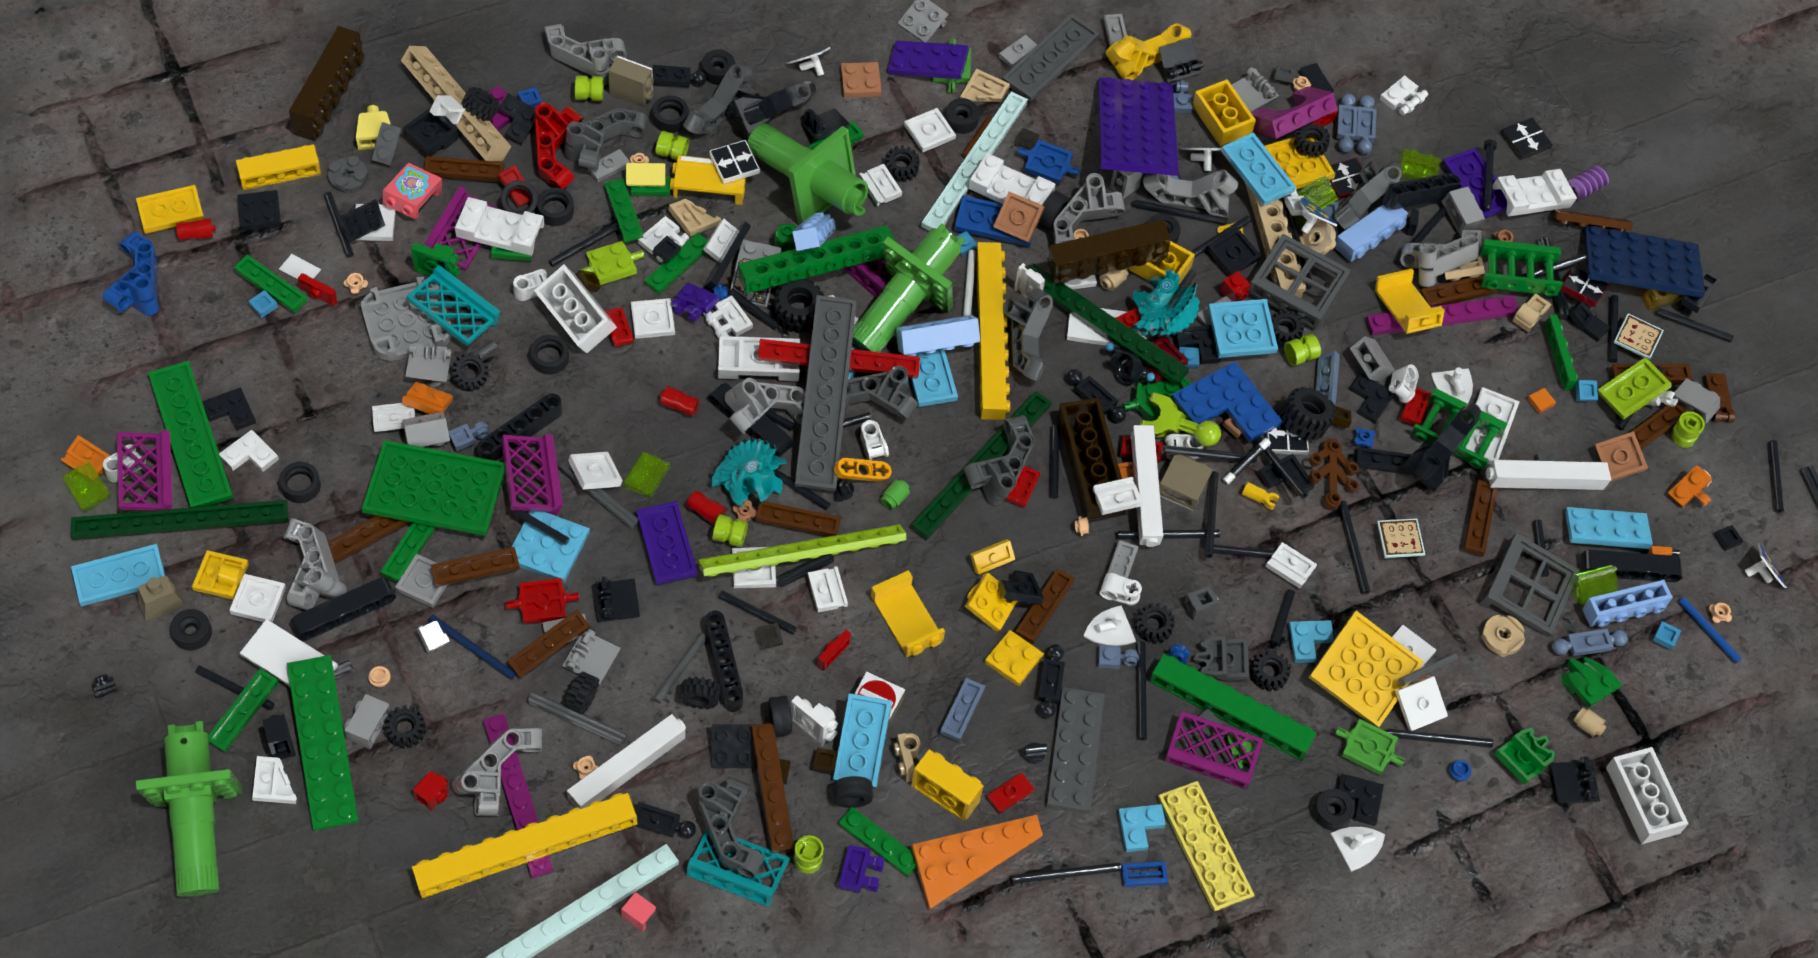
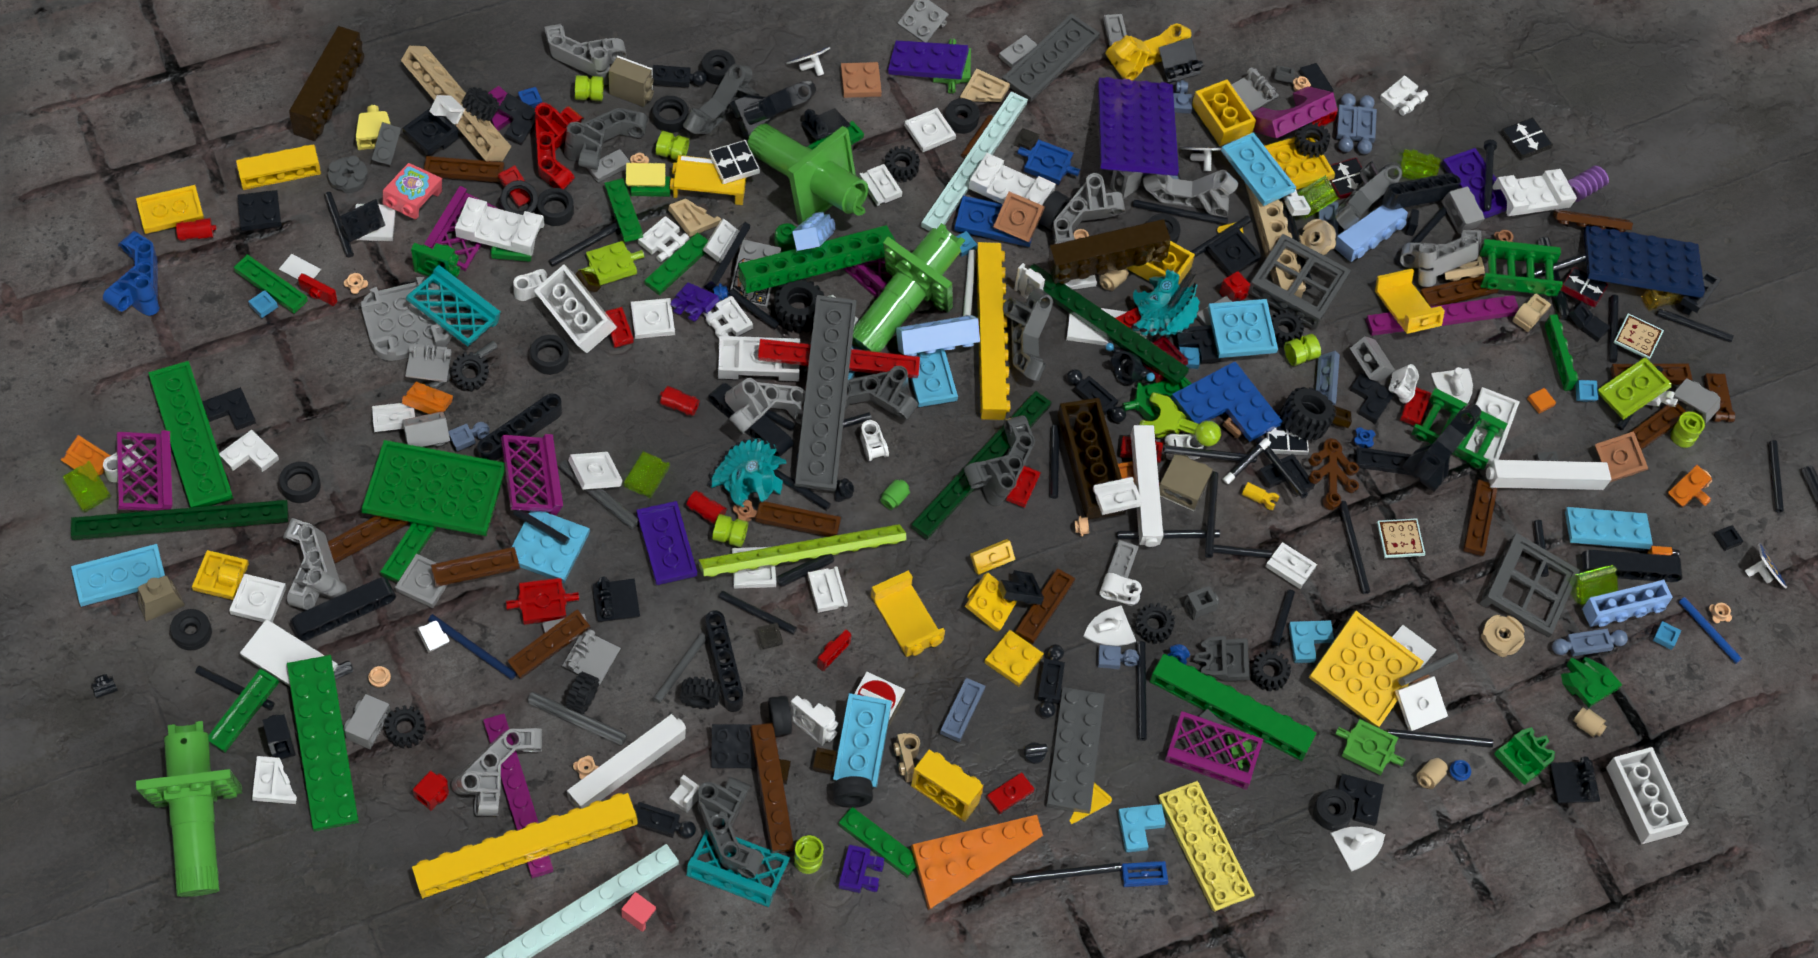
black plate [653,236,682,263] -> none
light orange beam [834,458,892,482] -> none
shield [1300,197,1337,234] -> none
none -> white panel [669,775,700,813]
none -> yellow sticker [1070,783,1112,824]
none -> tan brick [1417,758,1448,789]

